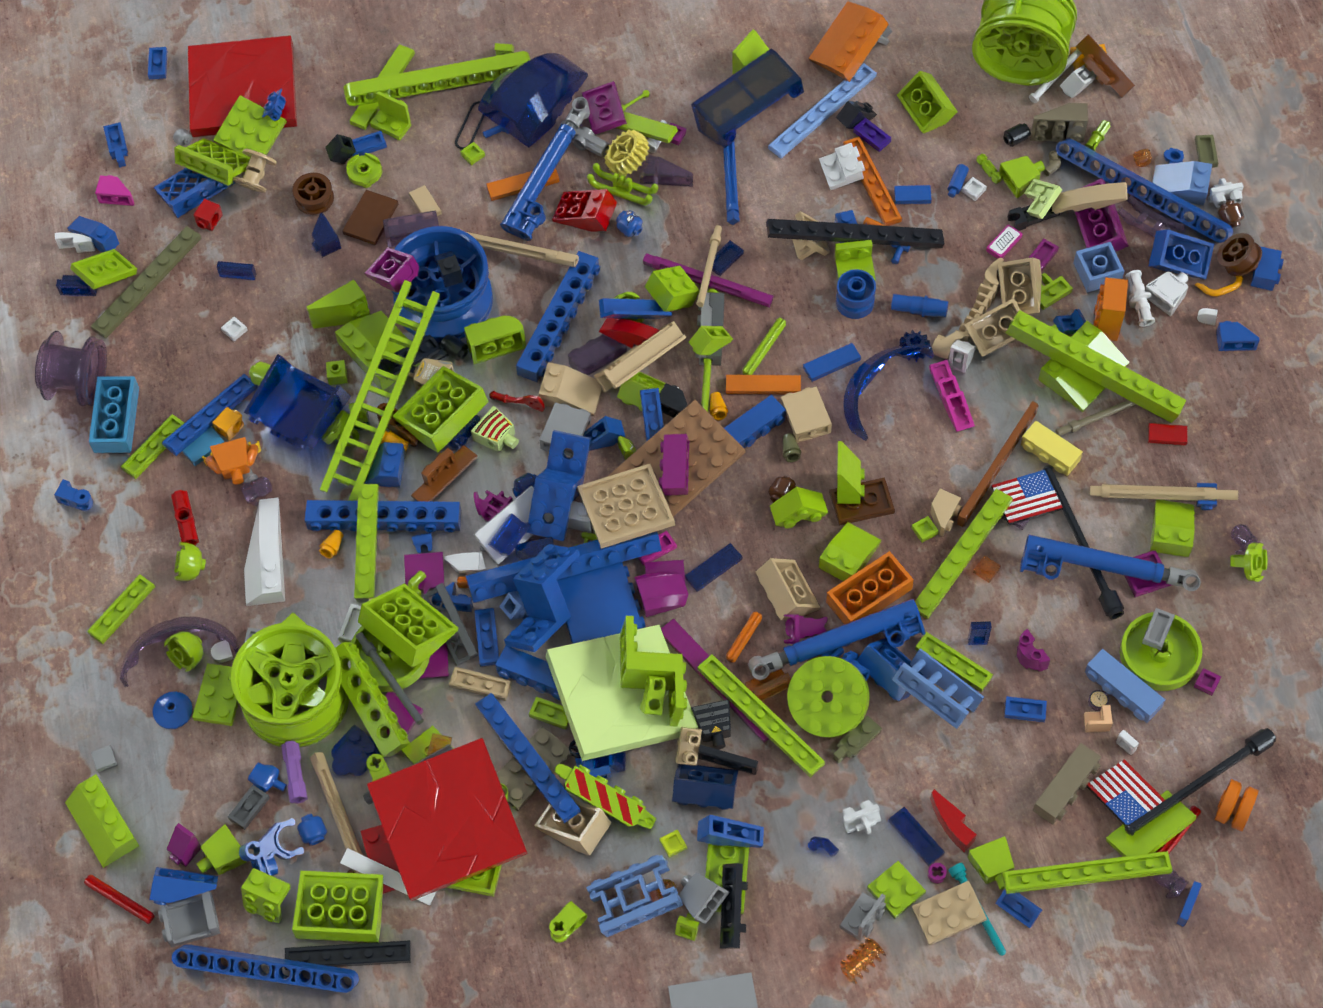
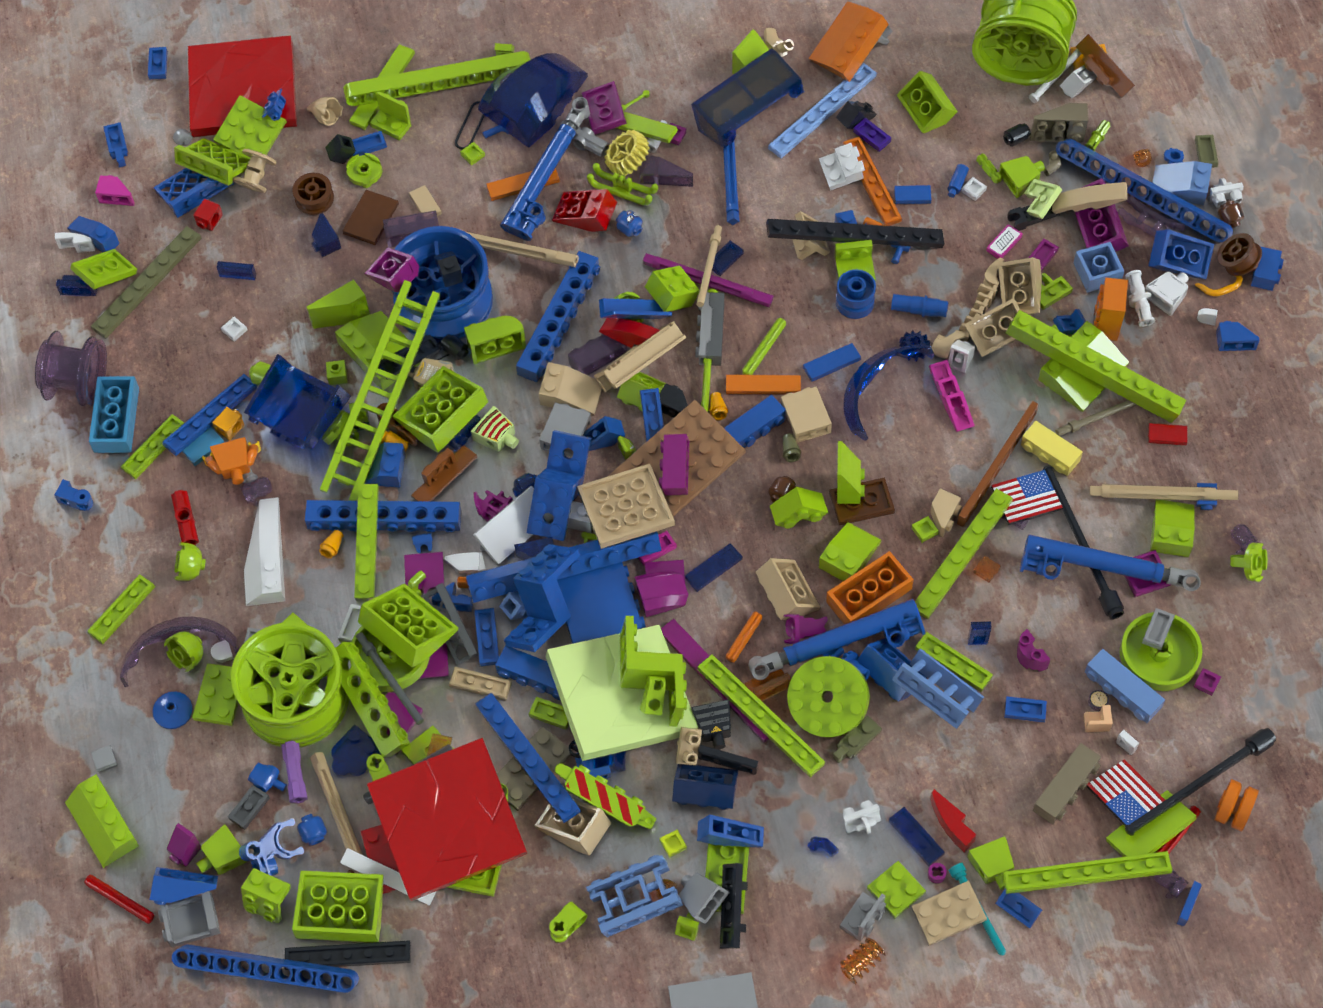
clear blue panel [488,513,531,556] -> none
red piece [489,391,545,412] -> none
lime slope [688,326,733,355] -> none
none -> tan hat [307,97,343,126]
none -> tan arm [764,28,794,57]

